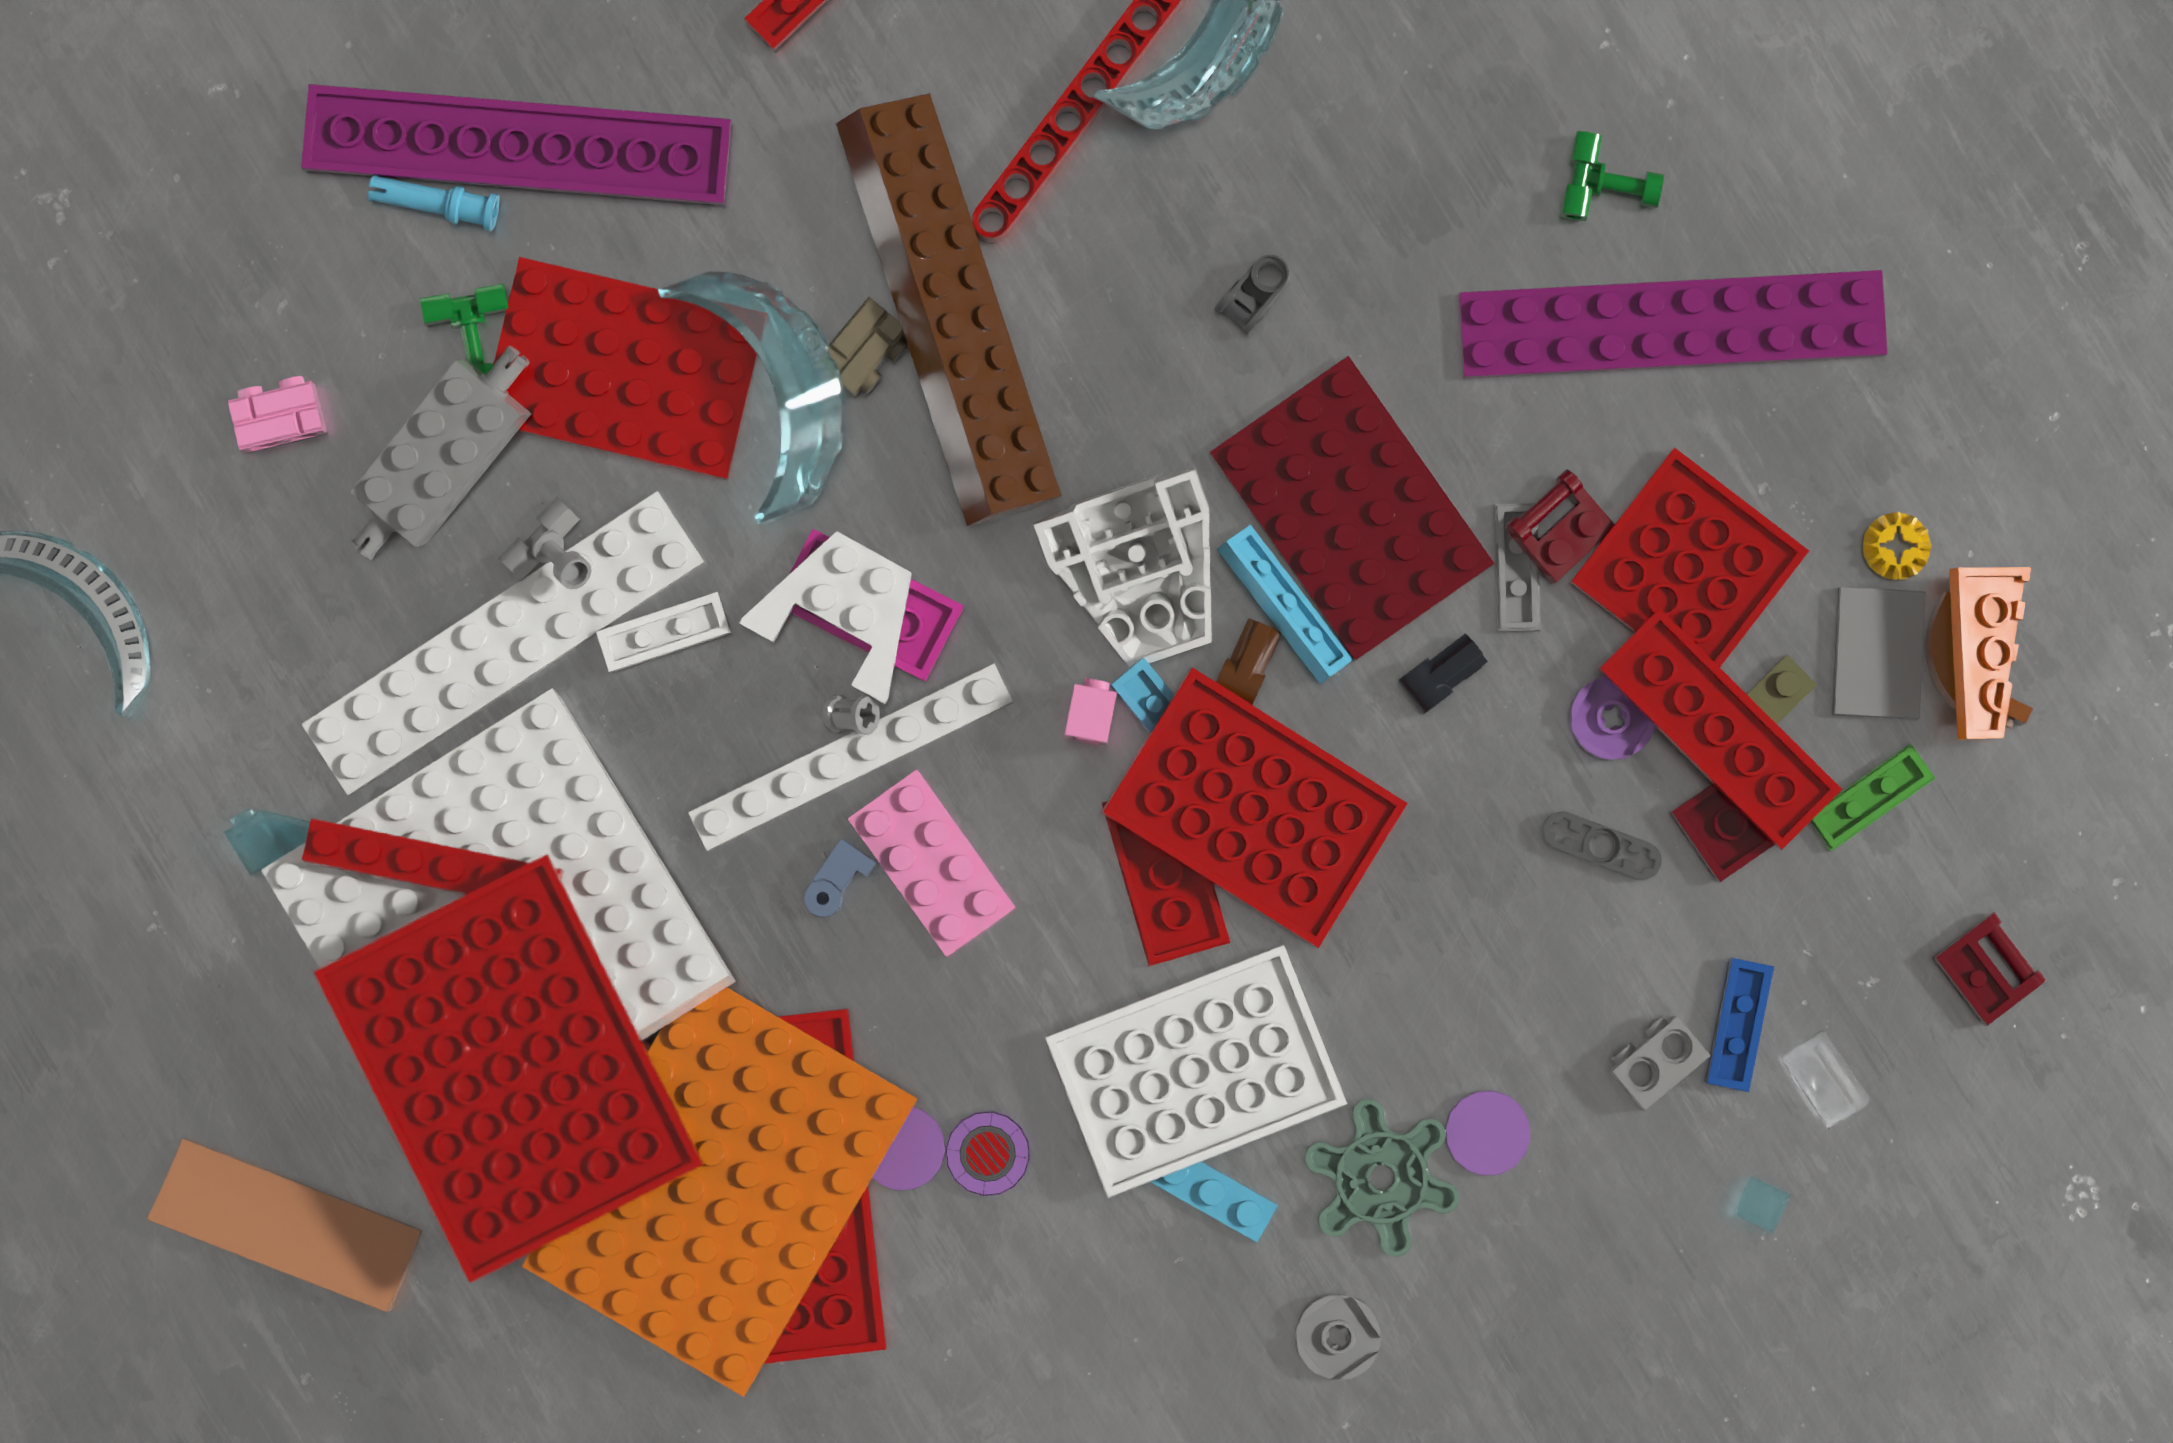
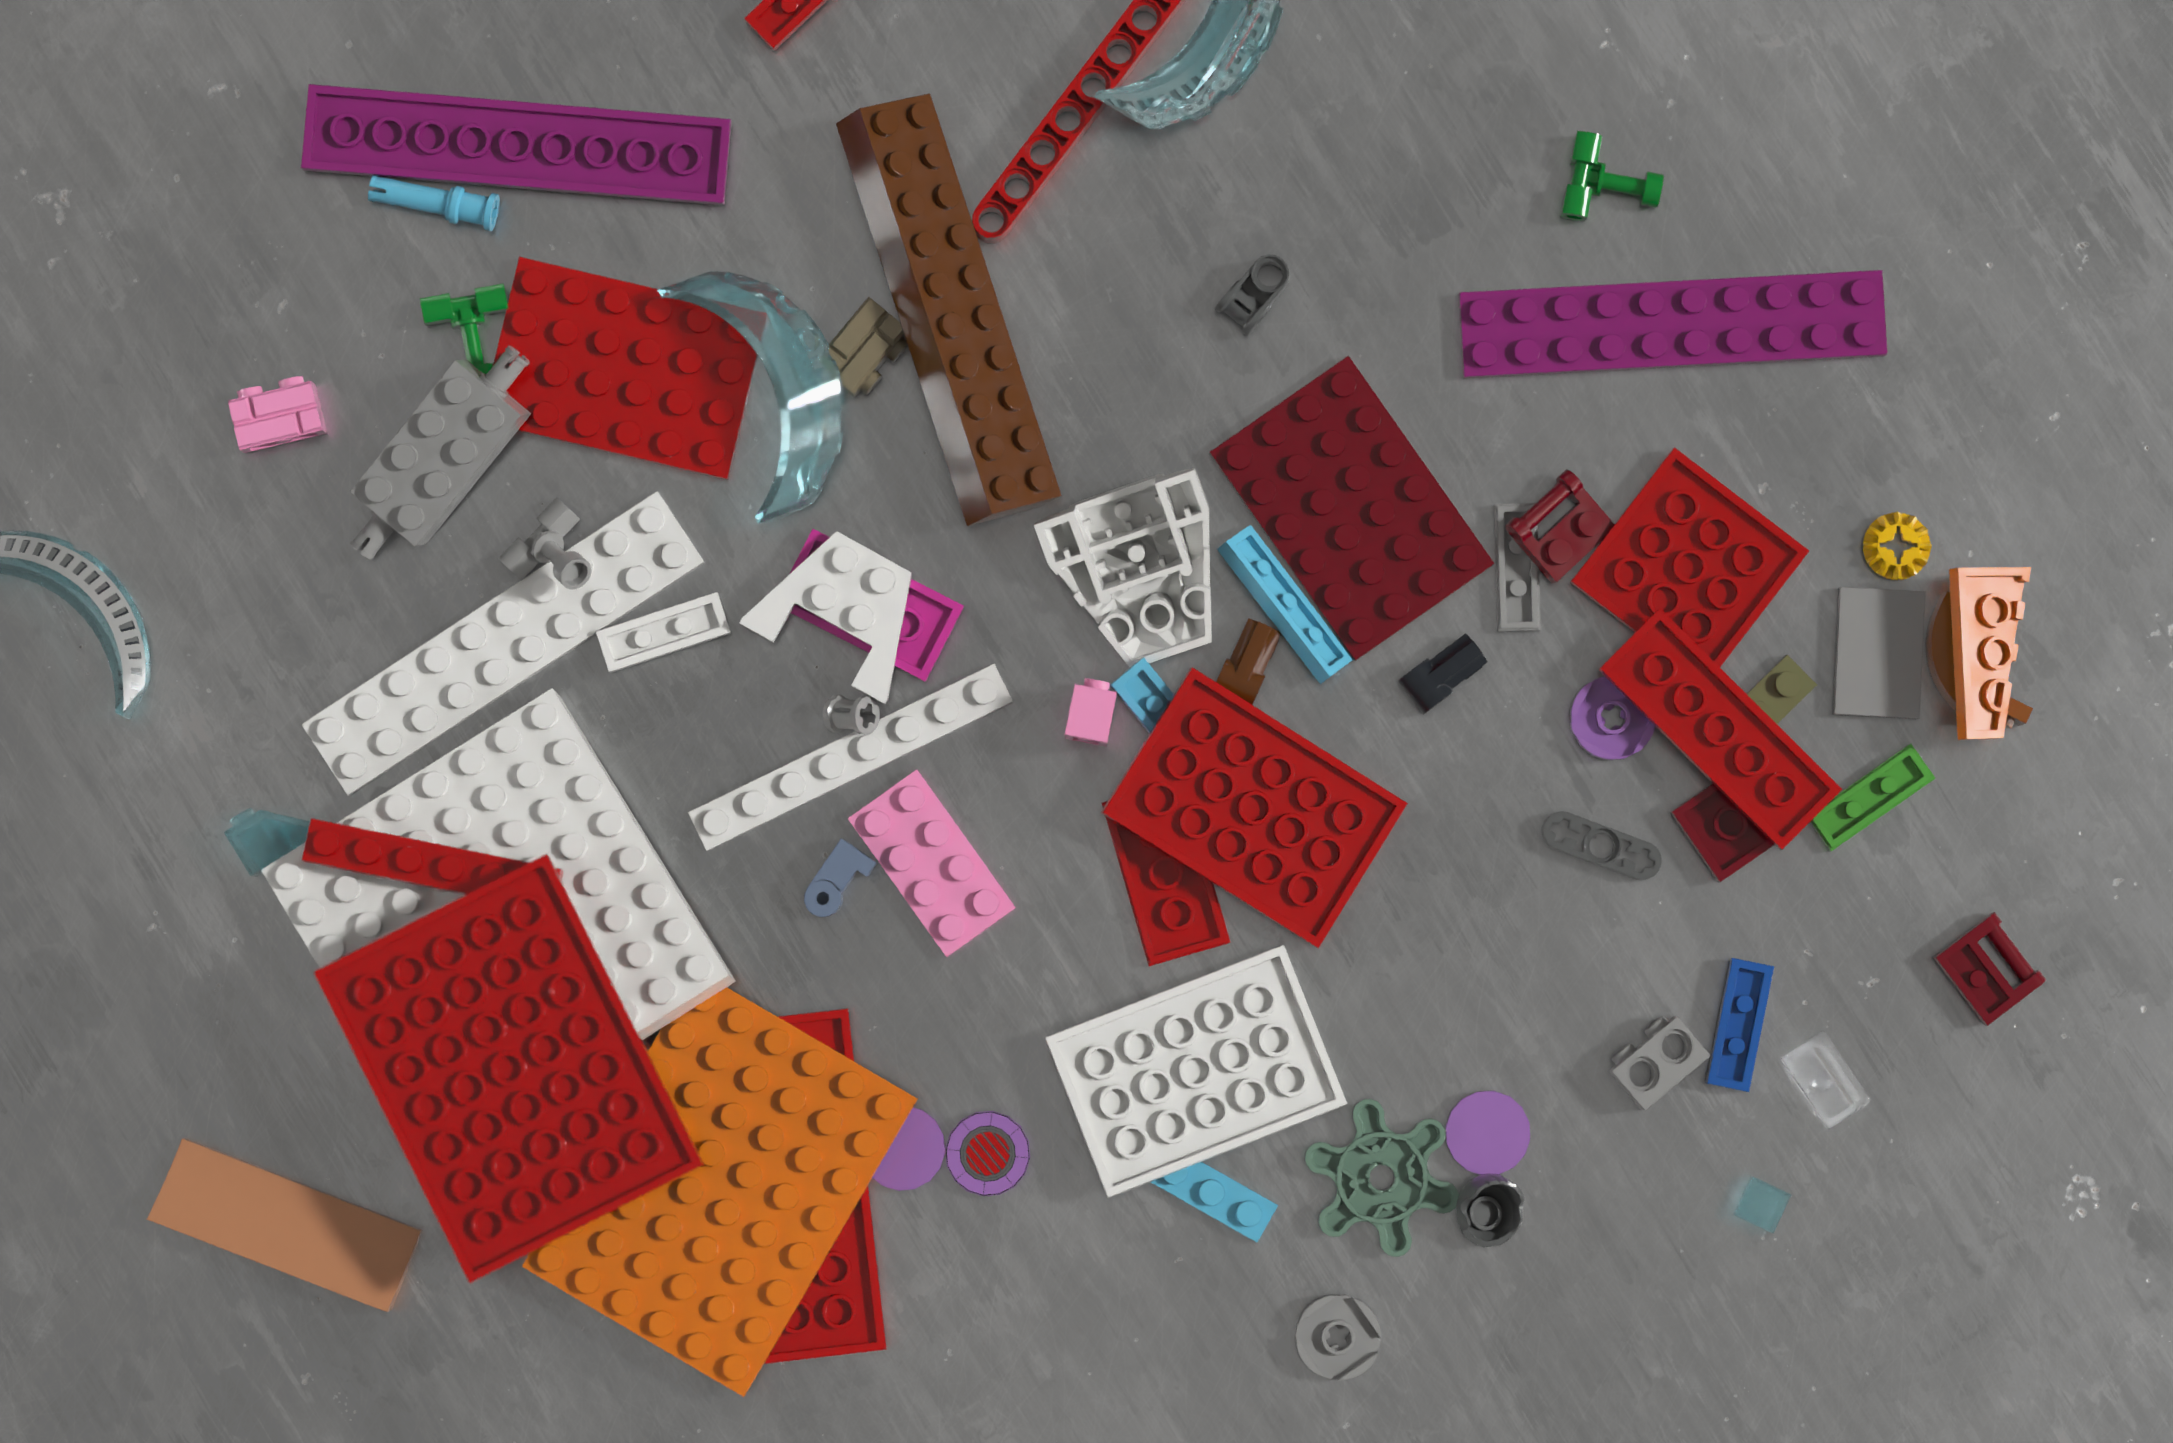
none -> dark grey hair [1456,1173,1525,1247]

